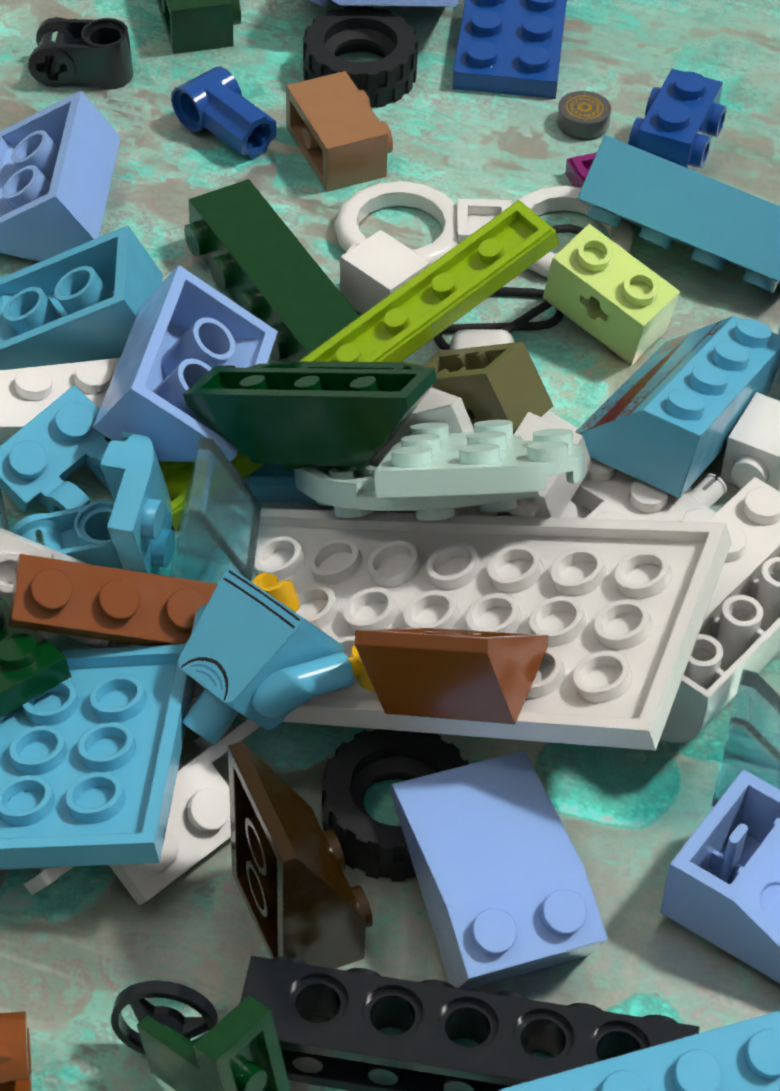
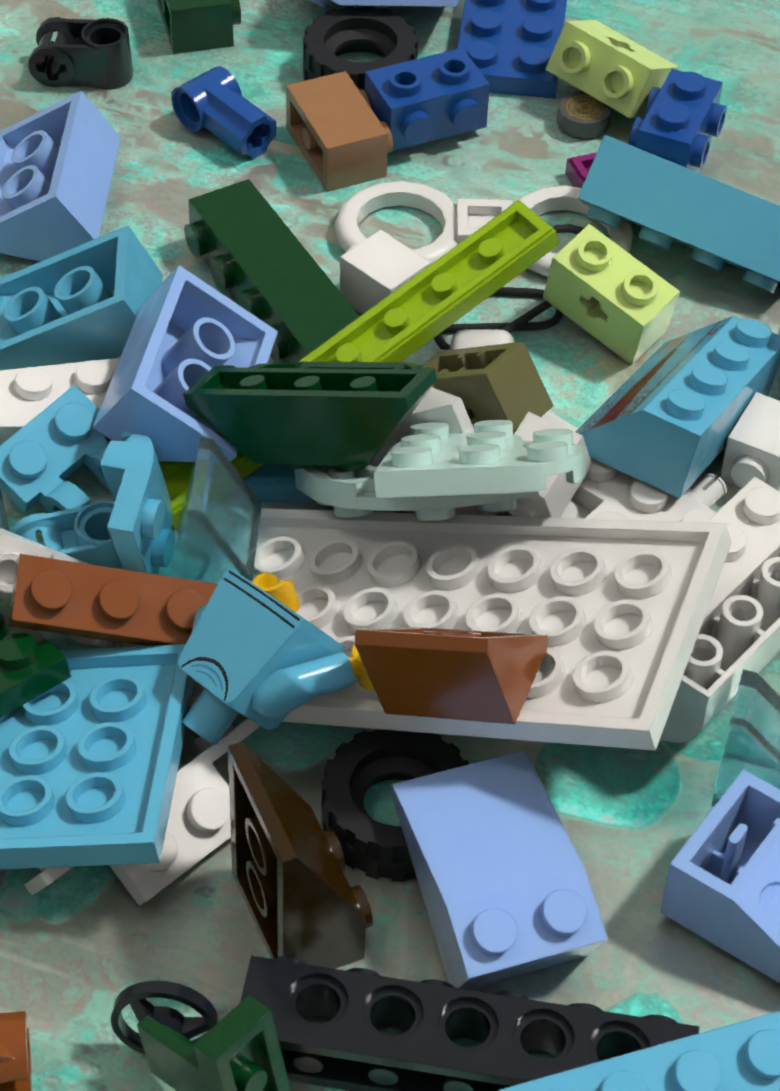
none -> blue brick [364,48,490,152]
none -> yellowish green brick [545,20,679,118]

